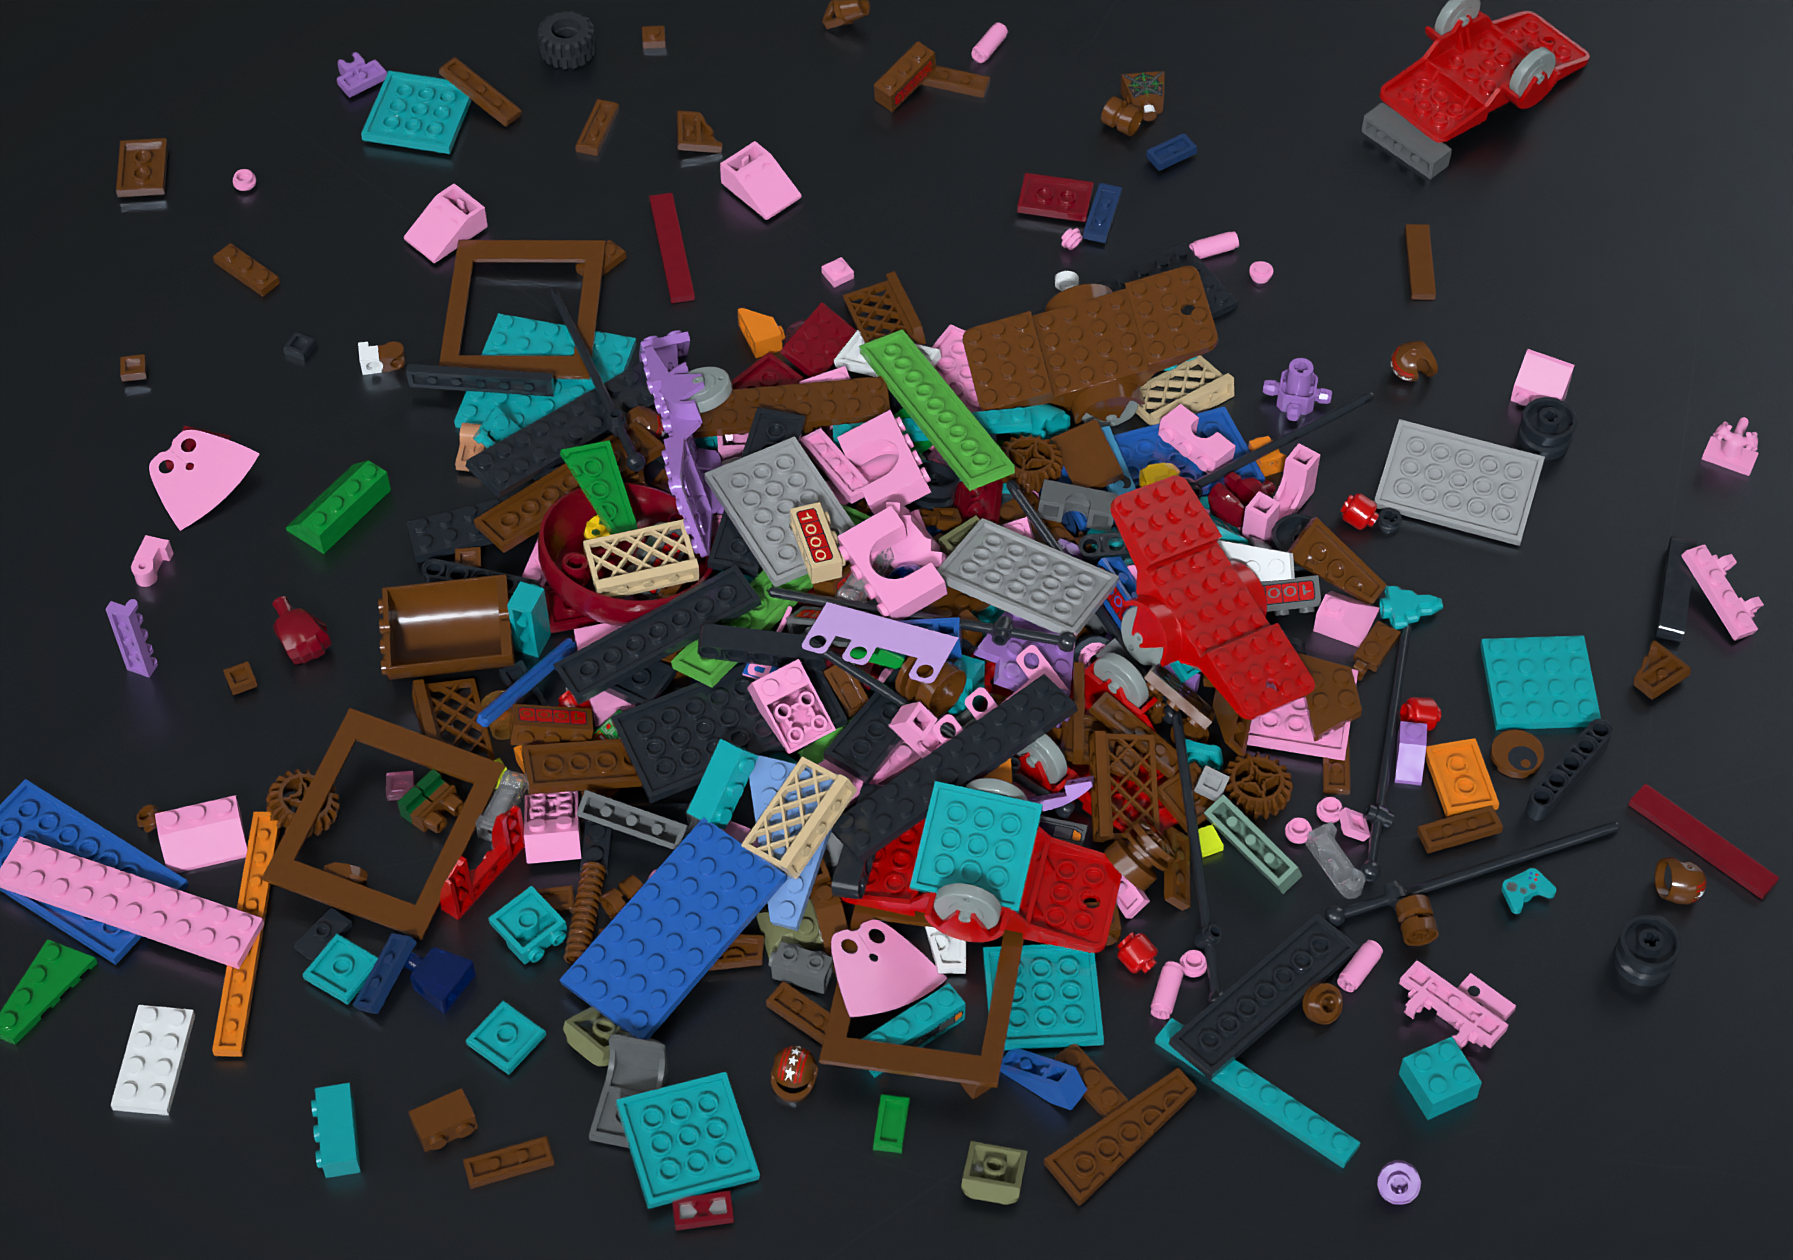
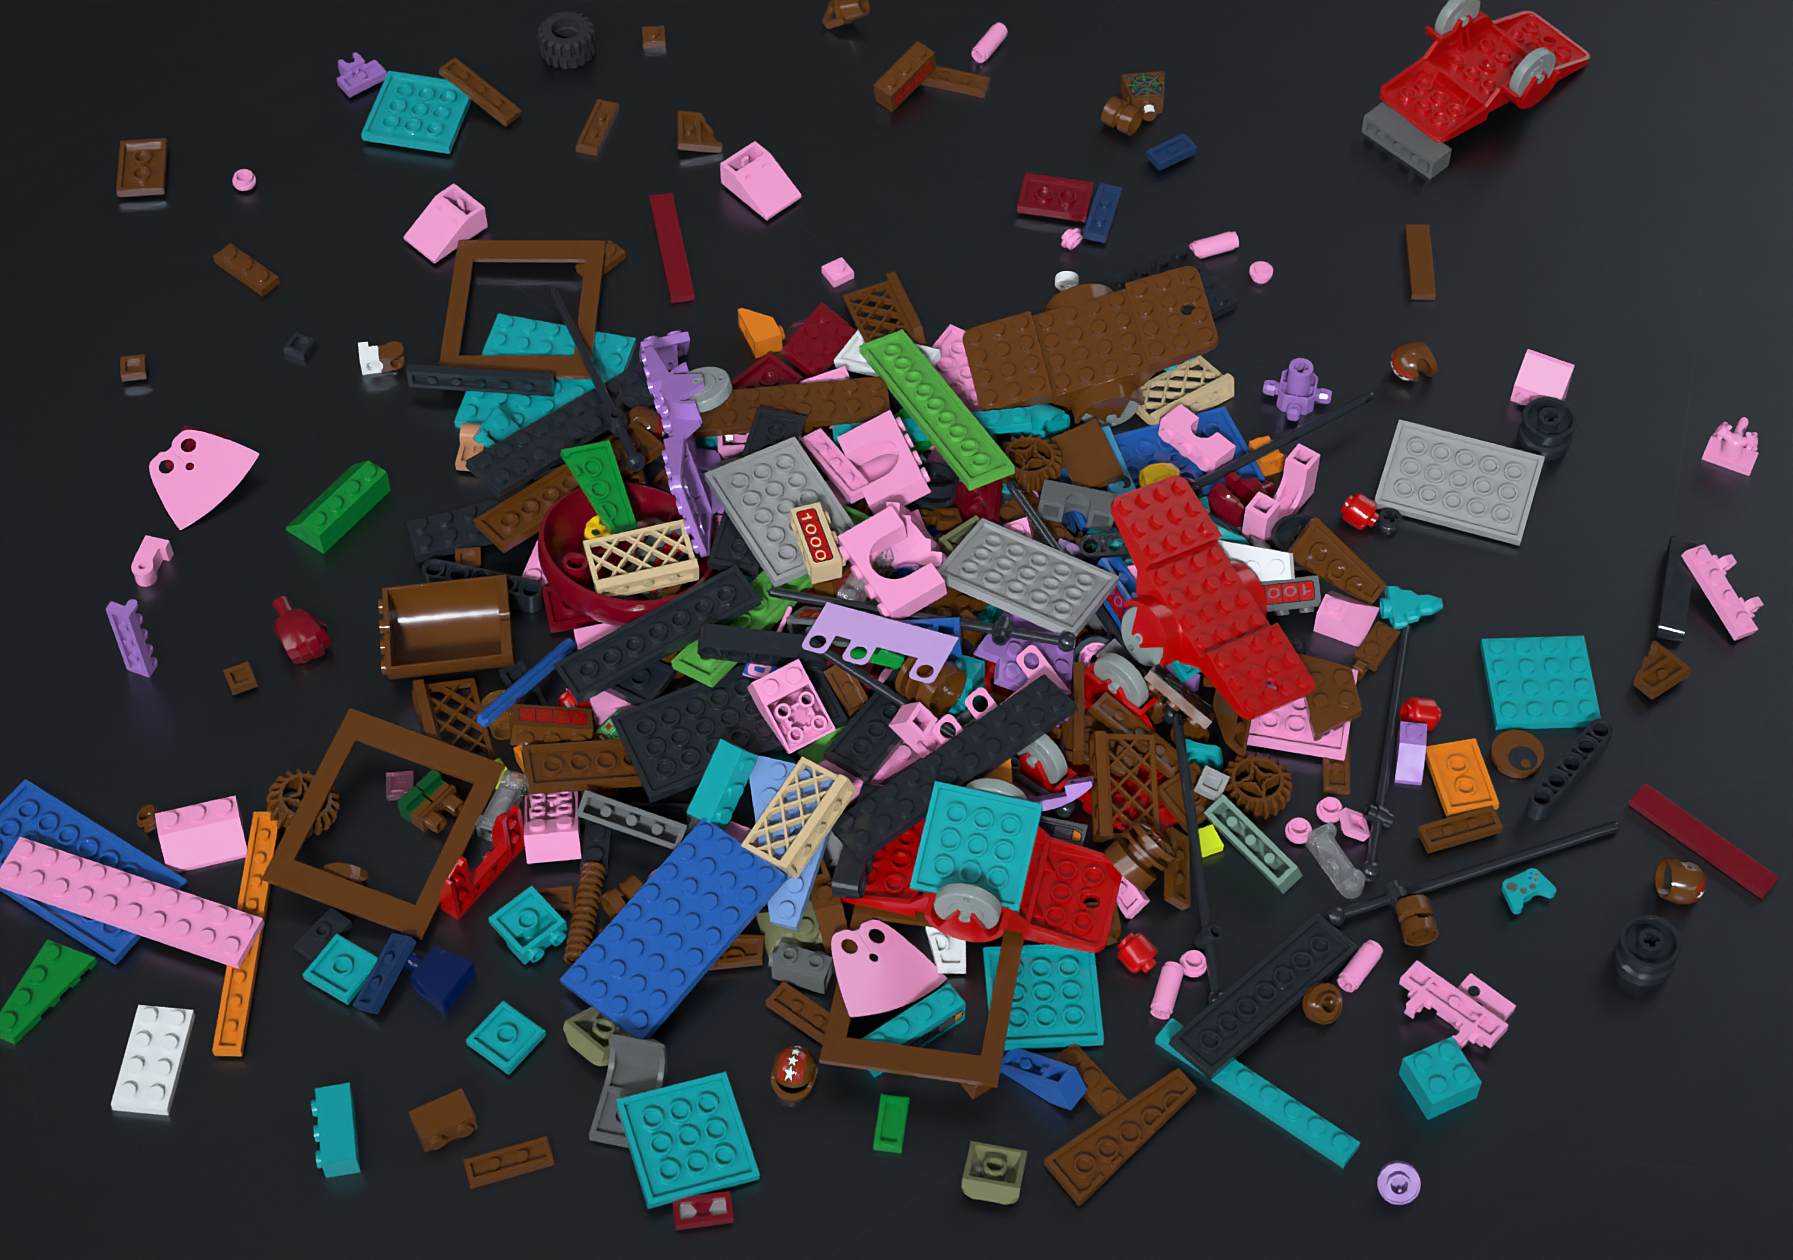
teal brick [507,581,551,658] -> none

